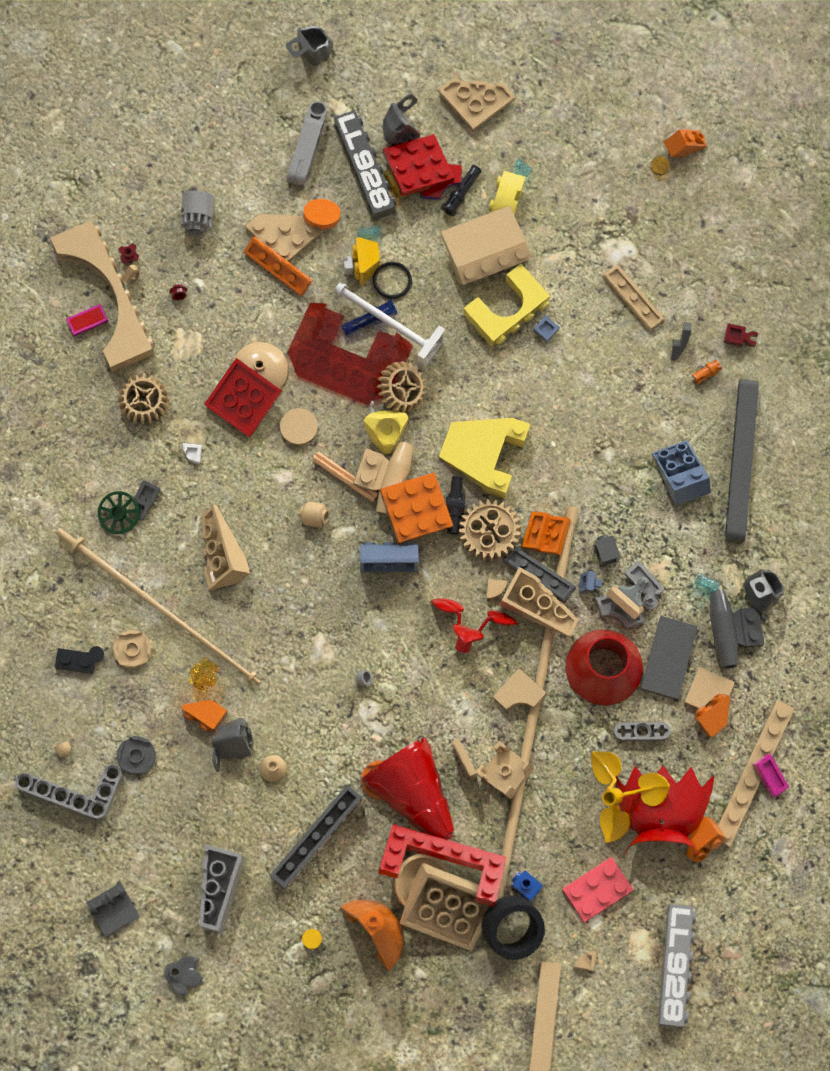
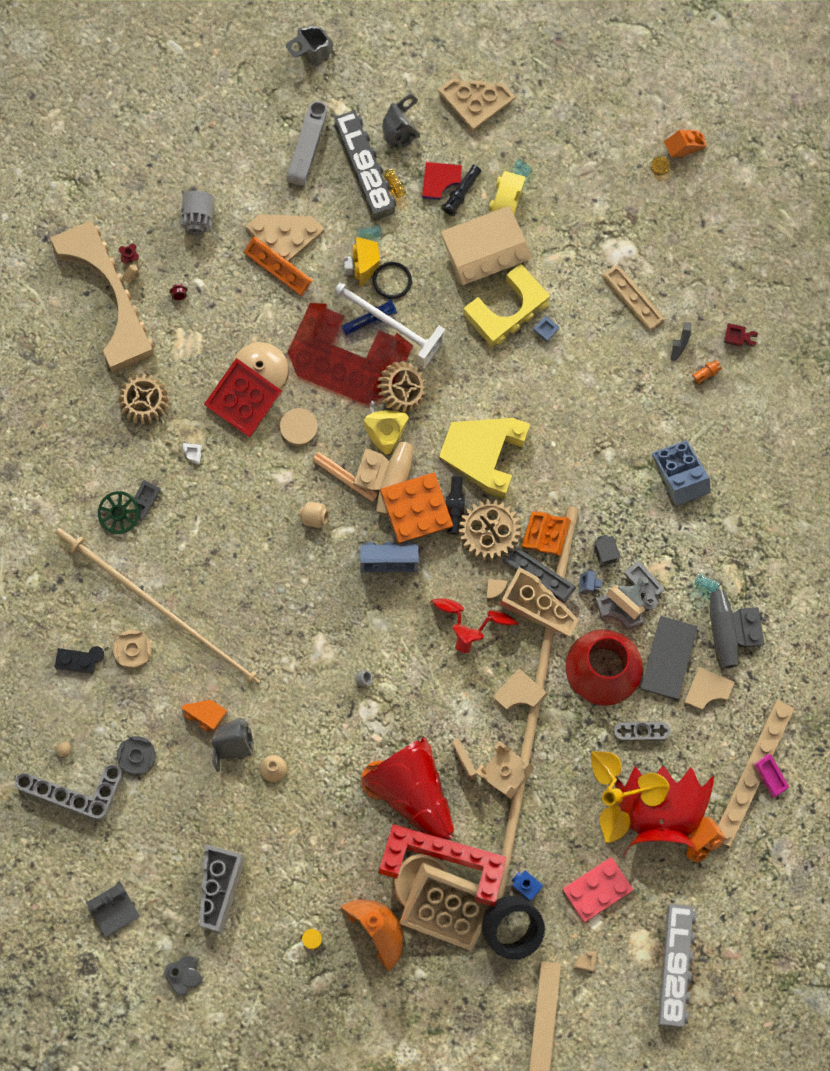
tile [66,304,109,337] -> none
clear yellow brick [188,656,221,692] -> none
tan wedge [202,505,250,590] -> none
dark grey brick [270,785,362,891] -> none
orange tile [303,199,340,230] -> none
red plate [383,134,455,197] -> none
orange slope [693,693,730,737] -> none
dark grey beam [725,379,759,542] -> none
dark grey piece [743,569,784,612] -> none

